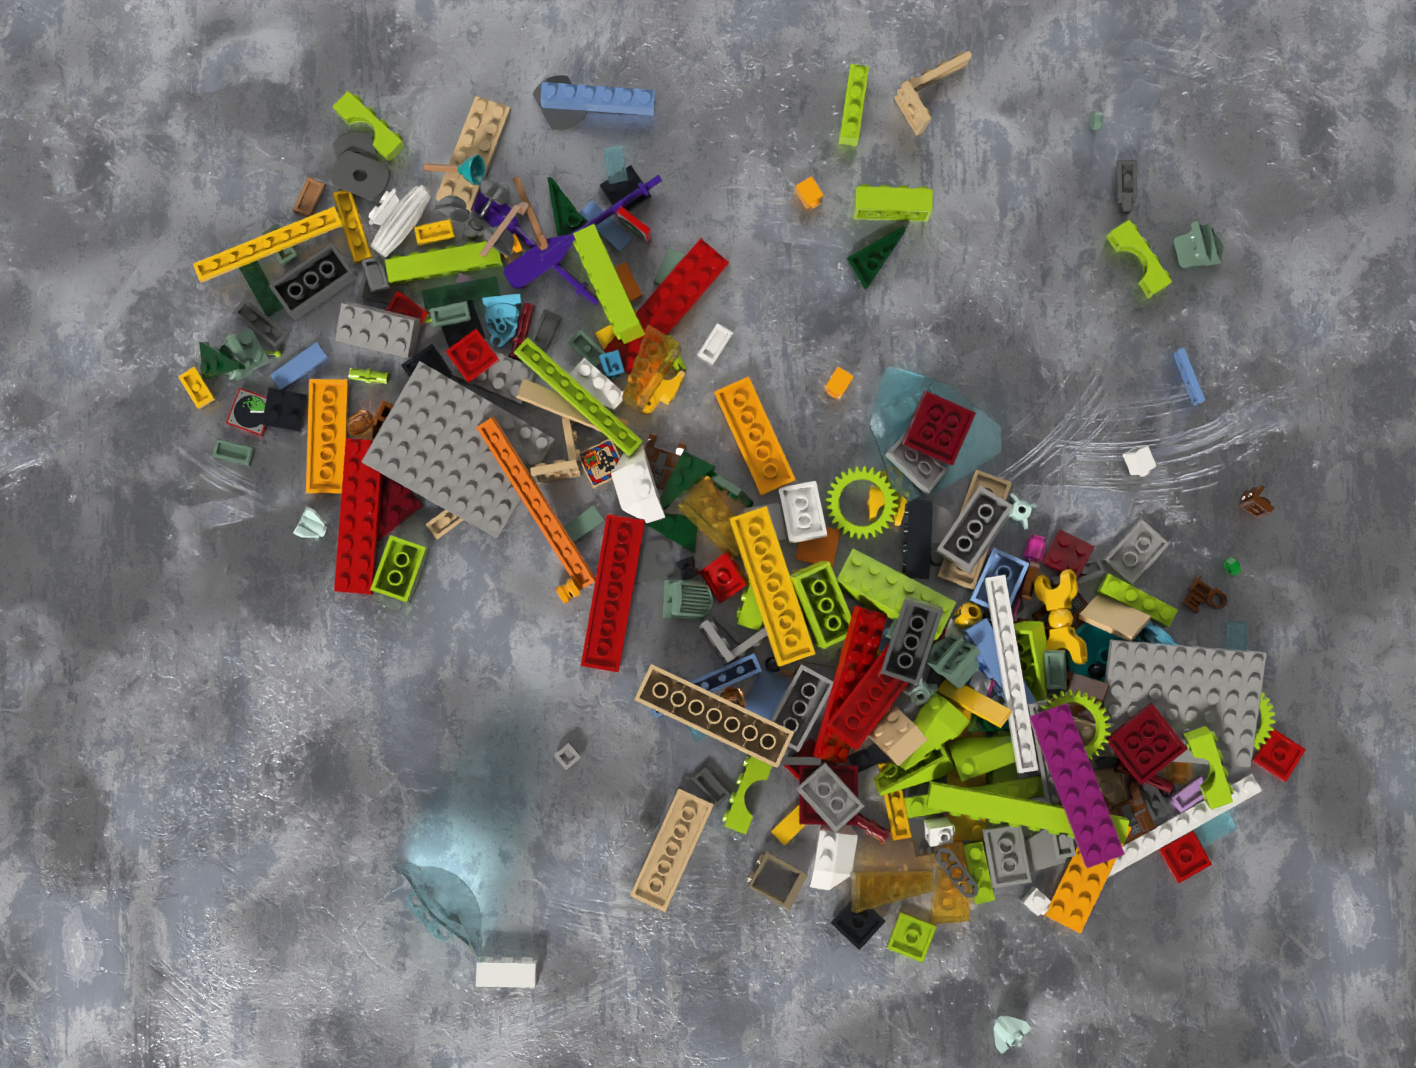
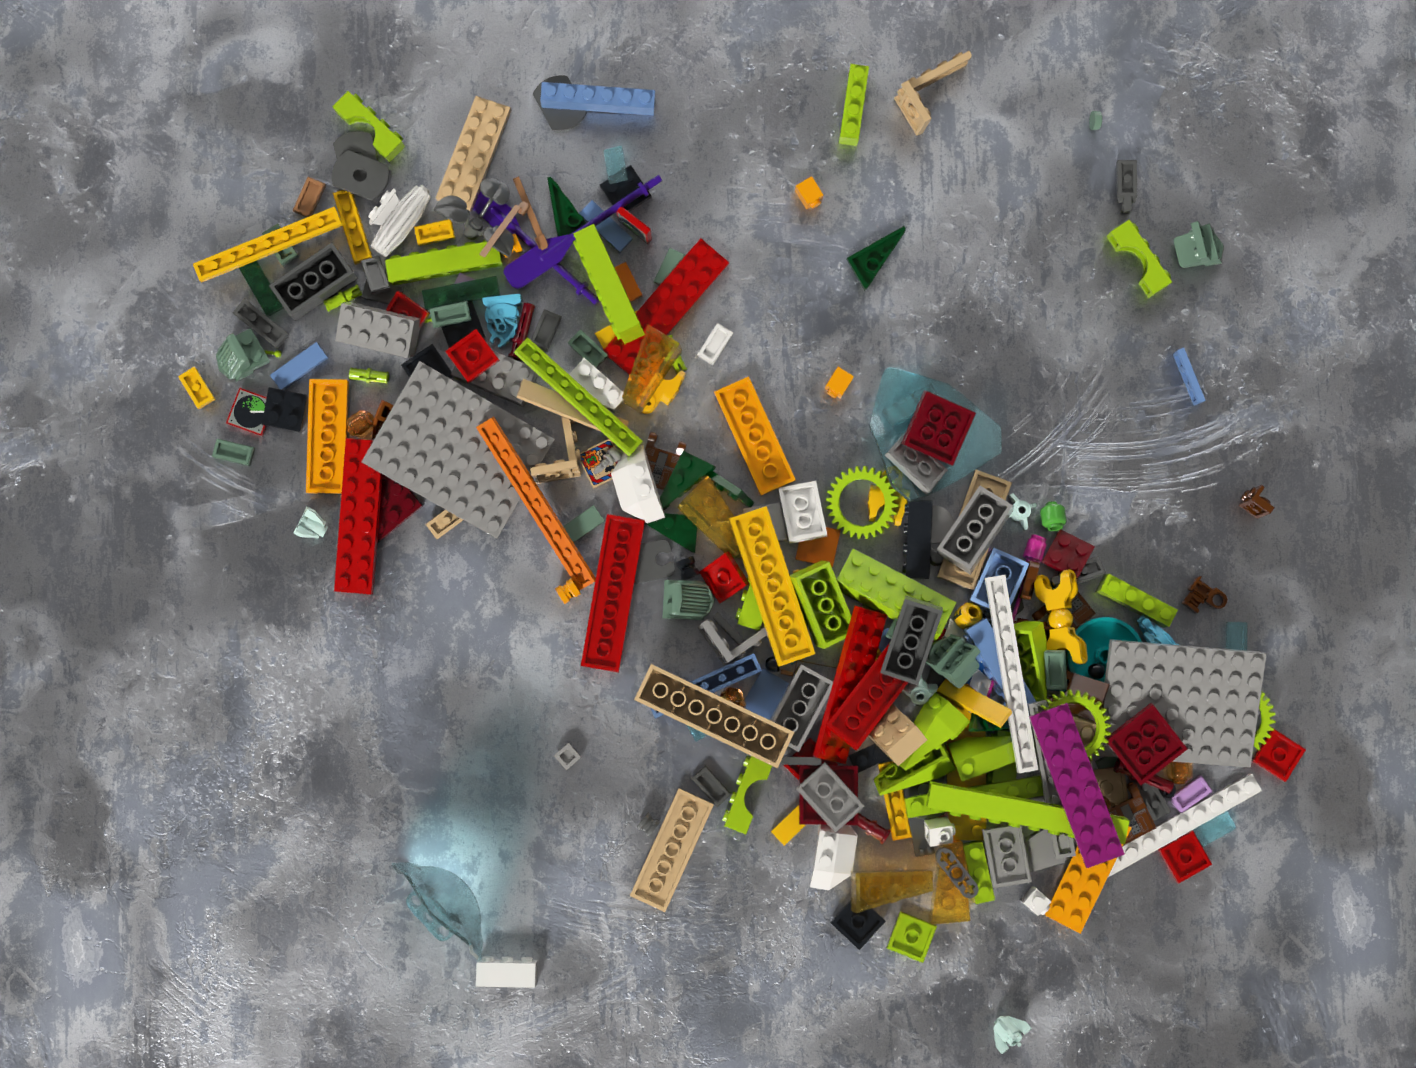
dark green wing [199,342,245,379] -> none
lime brick [370,535,430,603] -> none
teal piece [424,155,485,185] -> none
dark azure bracket [599,350,624,380] -> none
dark tan window [746,851,808,910] -> none
lime brick [853,184,933,222] -> none
tan tile [1079,594,1151,642] -> none
light grey tile [1102,518,1170,586] -> none
white brick [1122,446,1156,477] -> none
lime arch [1183,726,1234,810] -> none
green tile [1223,557,1241,576] -> none
none -> lime pin [323,284,362,312]
none -> light grey bar [593,447,622,474]
none -> bright green head [1040,501,1067,531]

